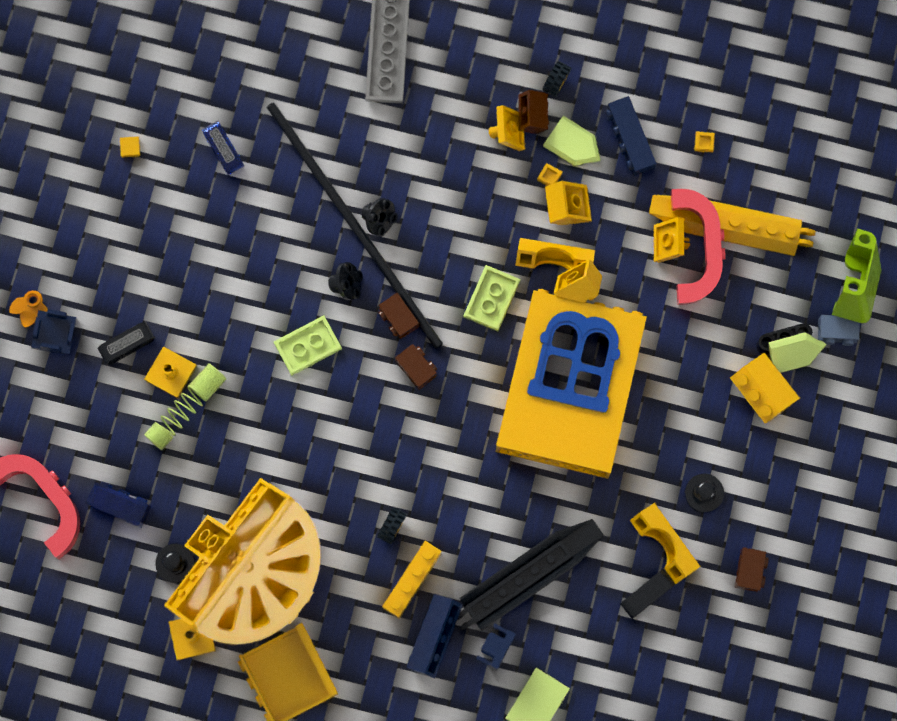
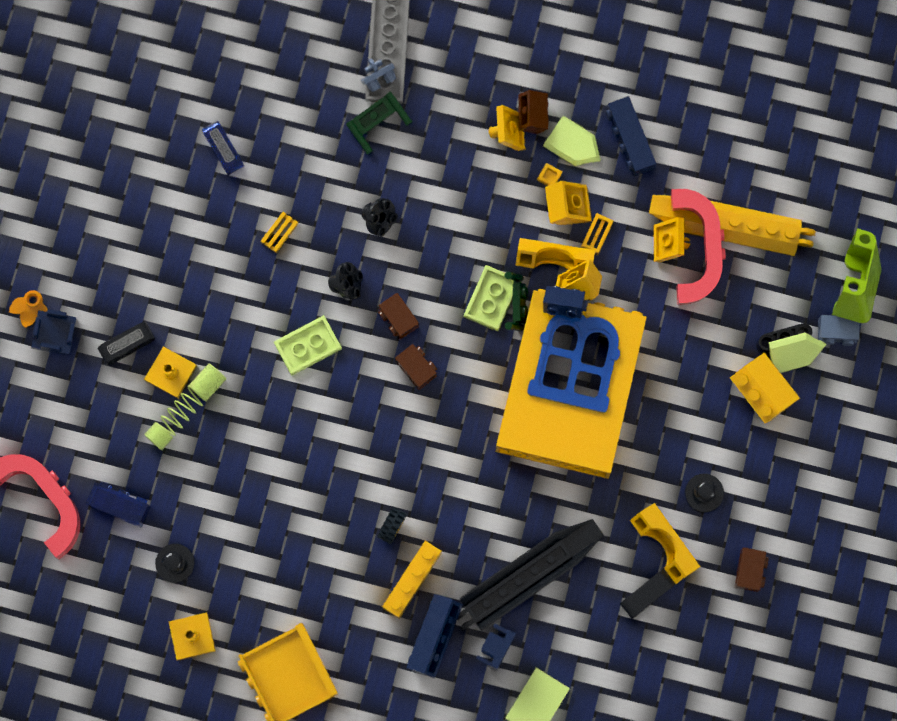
yellow tile [120,136,140,158] -> none
yellow piece [164,478,321,644] -> none
black piece [267,102,443,349] -> none
black wheel [542,61,572,97] -> none
yellow tile [694,132,715,153] -> none
none -> yellow tile [261,212,299,253]
none -> dark green plate [346,91,412,155]
none -> sand blue hips [361,58,396,92]
none -> dark green plate [505,272,528,332]
none -> dark blue brick [543,286,588,318]
none -> yellow tile [581,213,614,255]

